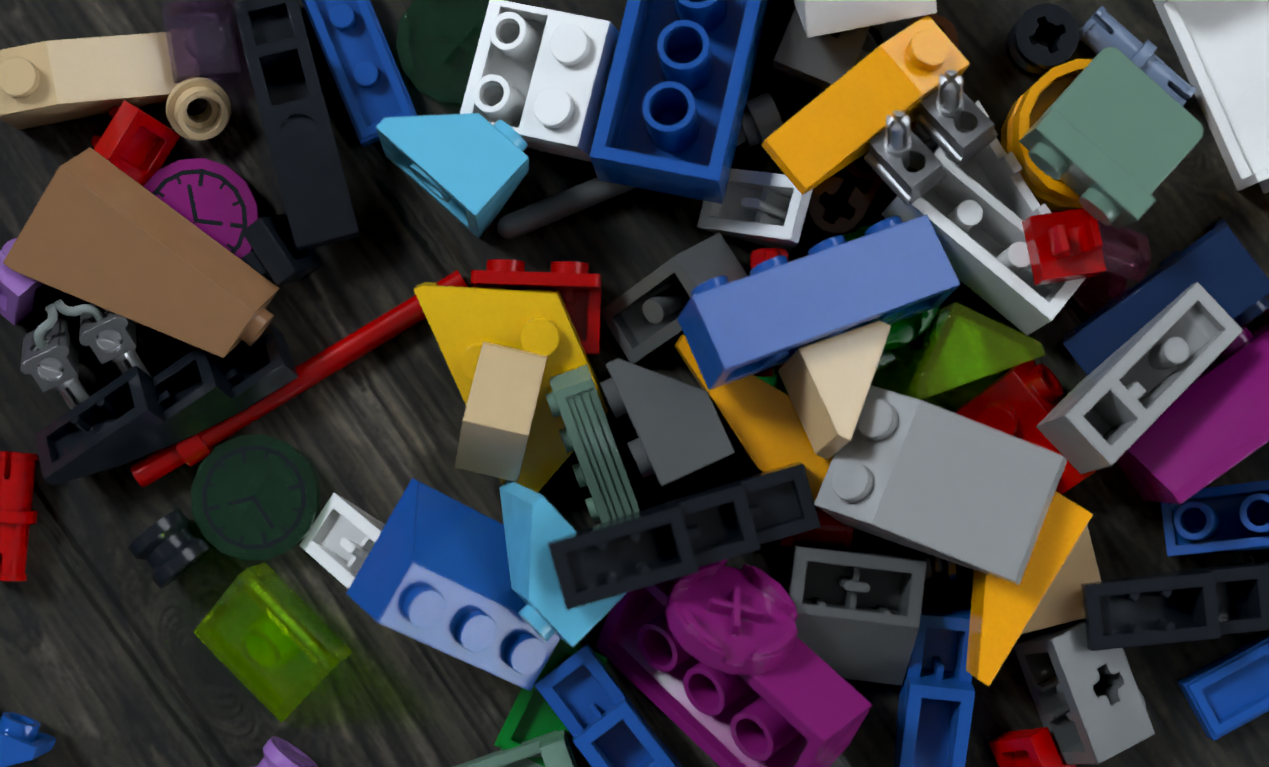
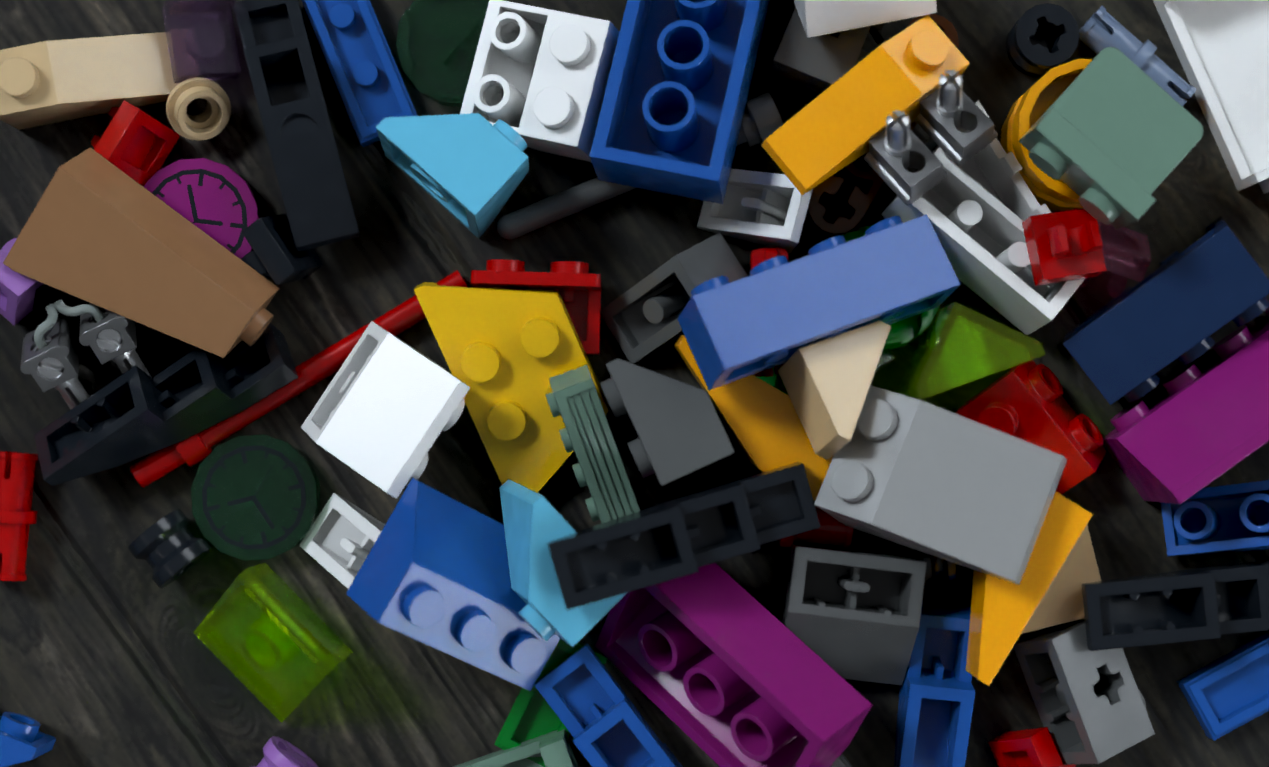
tan slope [455,341,547,482] -> none
magenta tile [665,559,799,676] -> none
light grey slope [1036,282,1243,474] -> none
none -> white slope [301,321,471,499]

